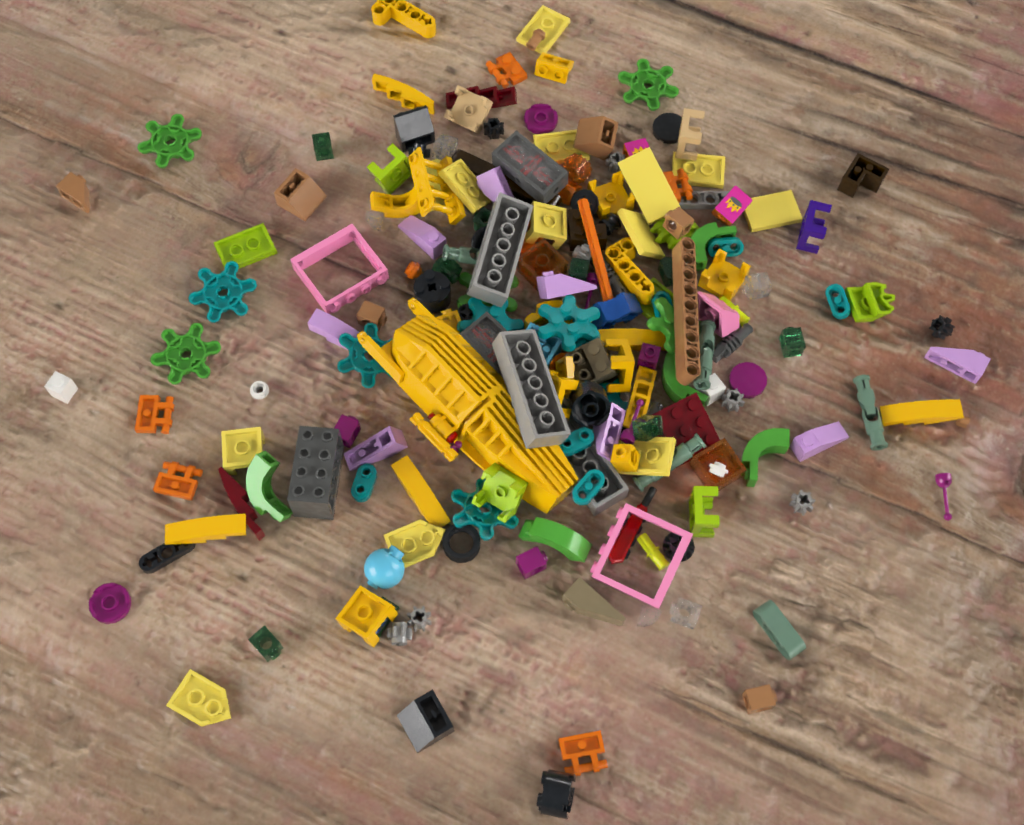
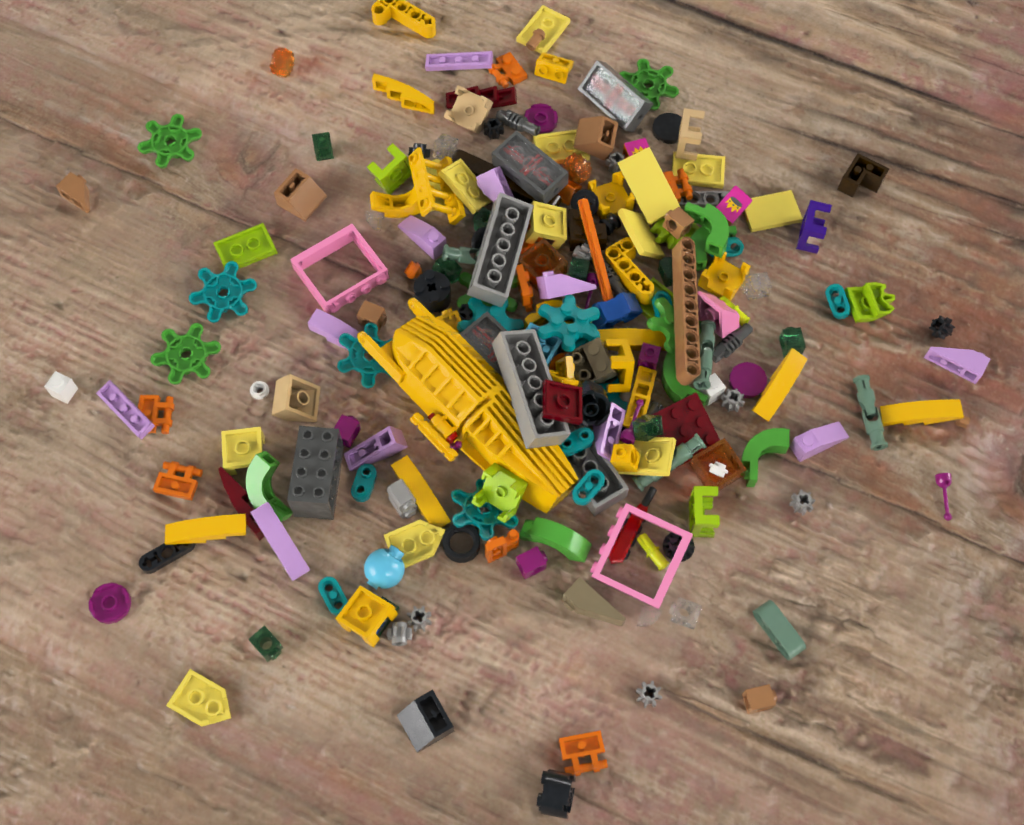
slope [393,105,435,153] -> none
none -> lavender tile [96,380,155,440]
none -> lavender tile [250,502,310,581]
none -> clear orange gear [269,47,295,78]
none -> tan slope [272,374,320,422]
none -> teal plate [318,577,348,616]
none -> light grey brick [387,479,417,519]
none -> lavender tile [425,51,493,71]
none -> orange plate [485,529,519,563]
none -> dark grey hinge [496,110,541,136]
none -> orange plate [516,264,533,312]
none -> dark red tile [543,379,583,425]
none -> brick [578,60,653,132]
none -> light grey gear [636,681,662,708]
none -> bright green arch [684,202,729,258]
none -> yellow slope [752,348,807,422]

